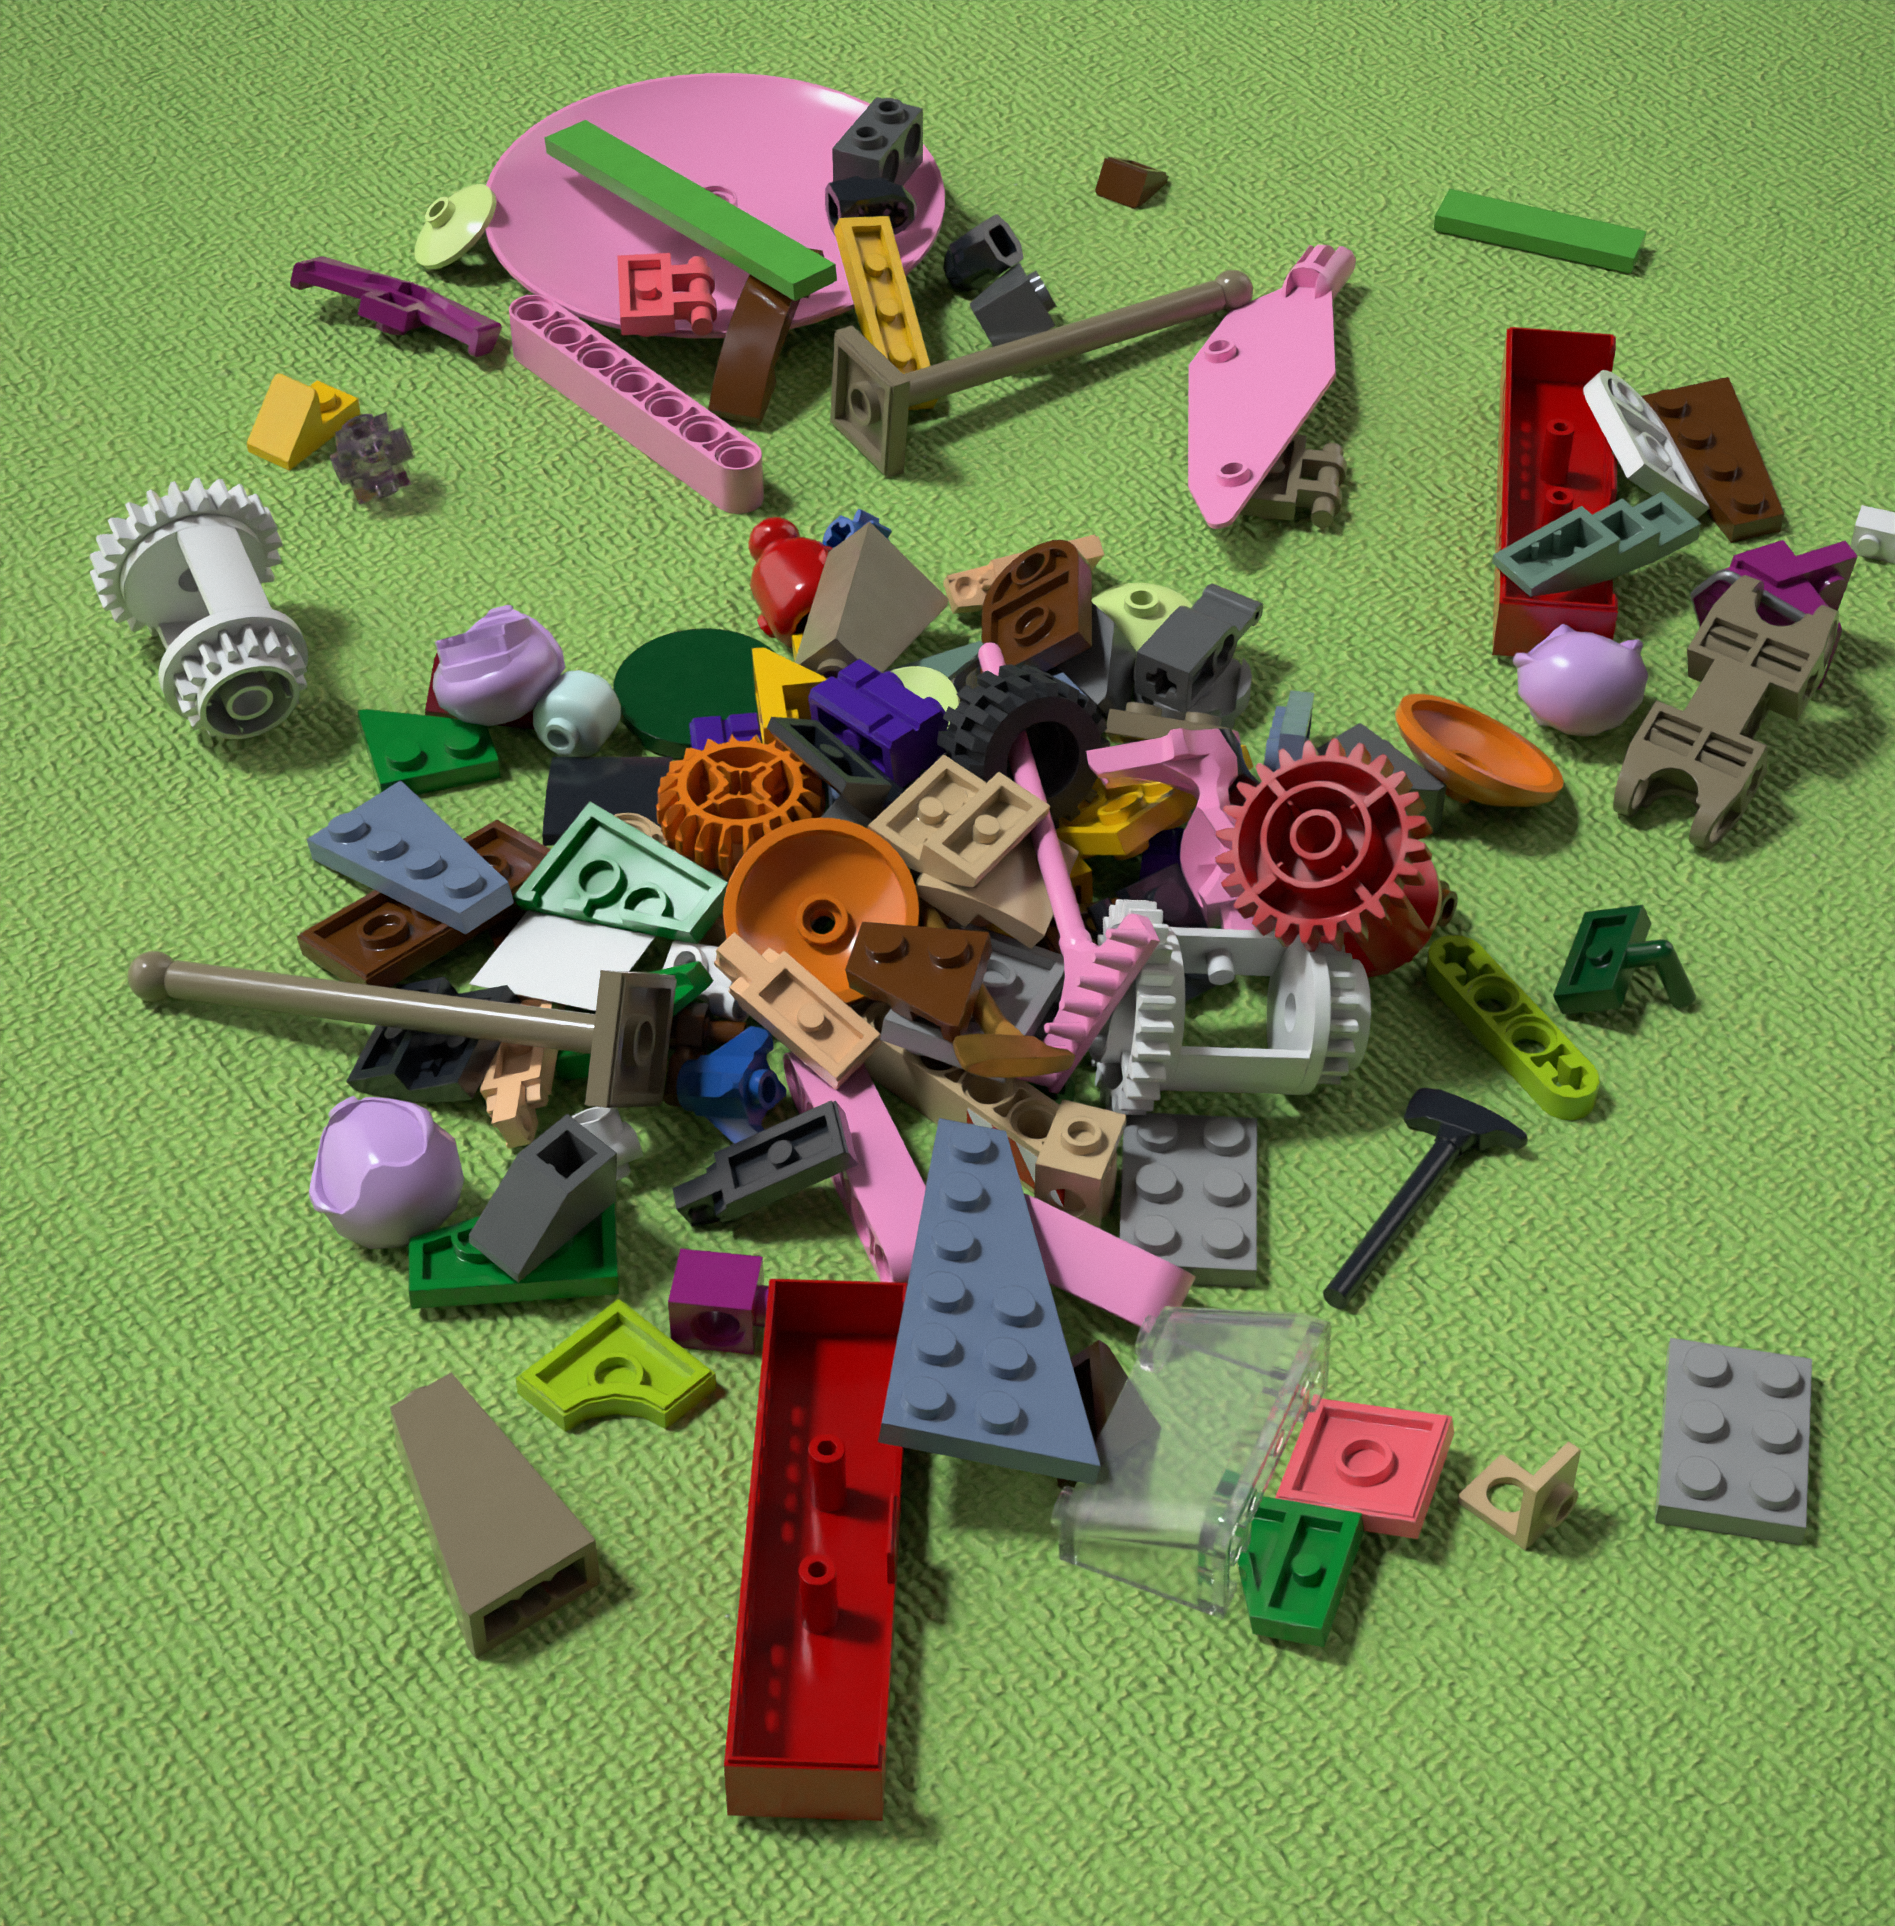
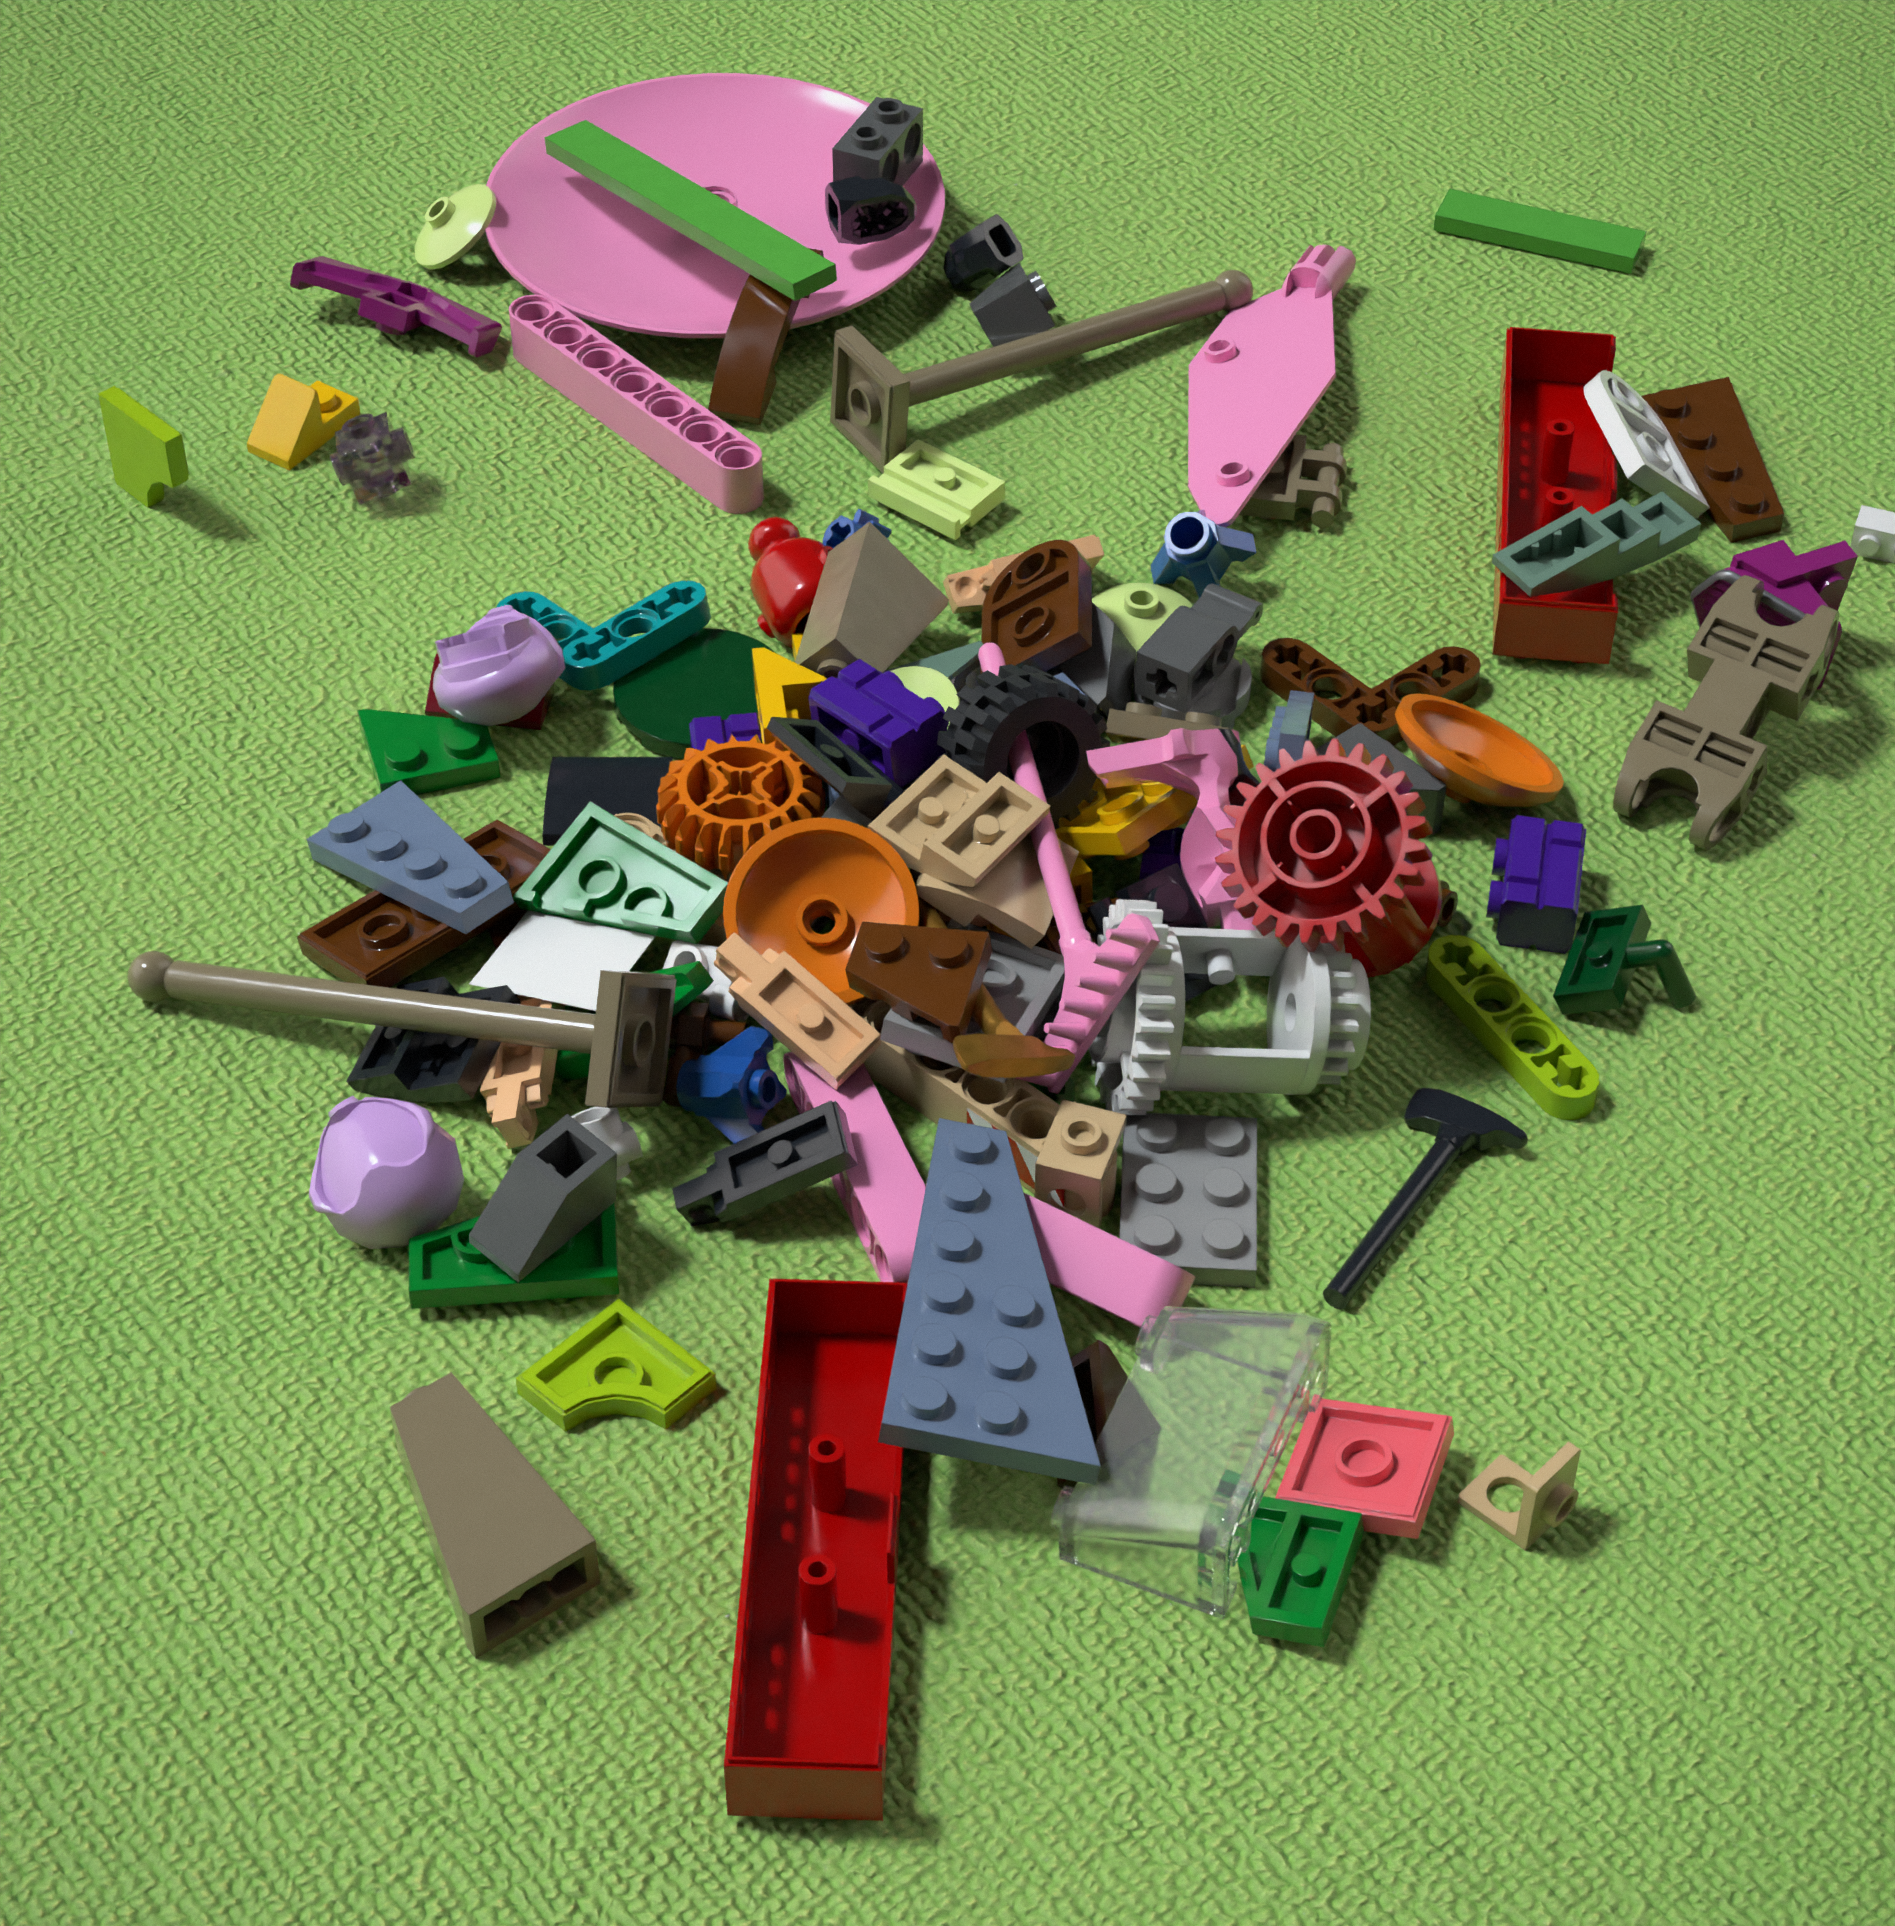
white piece [90,478,308,739] -> none
light aqua head [533,670,621,757] -> none
coral plate [617,253,717,337] -> none
magenta brick [668,1248,769,1355] -> none
yellow plate [834,216,939,410] -> none
reddish brown slope [1095,157,1169,208] -> none
lavender helmet [1513,624,1648,737] -> none
light grey plate [1655,1338,1812,1545] -> none
none -> lime tile [98,386,189,508]
none -> teal beam [496,581,711,691]
none -> yellowish green plate [868,439,1005,540]
none -> rock [1150,510,1257,598]
none -> reddish brown beam [1260,638,1481,746]
none -> dark purple brick [1486,815,1586,954]

